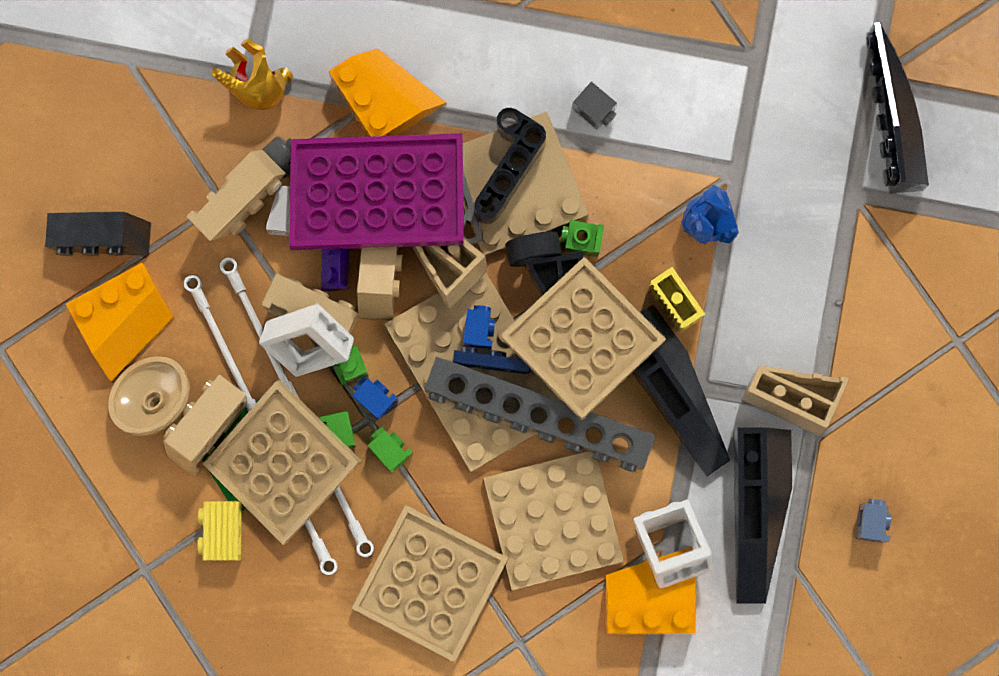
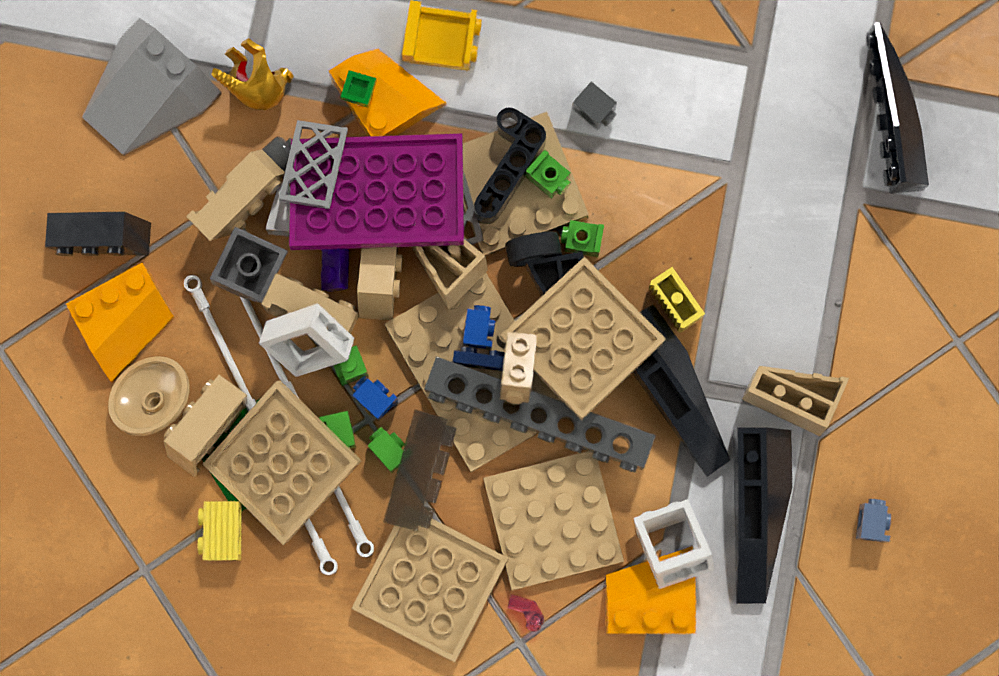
blue helmet [681,185,739,244] -> none
none -> light grey wedge [82,18,222,155]
none -> flat silver slope [210,227,288,303]
none -> light grey window [279,120,348,209]
none -> green plate [340,70,377,108]
none -> clear smoke windscreen [383,410,457,531]
none -> yellow panel [402,0,482,71]
none -> tan bracket [500,332,537,404]
none -> clear pink arm [507,594,544,632]
none -> bright green brick [526,150,571,199]

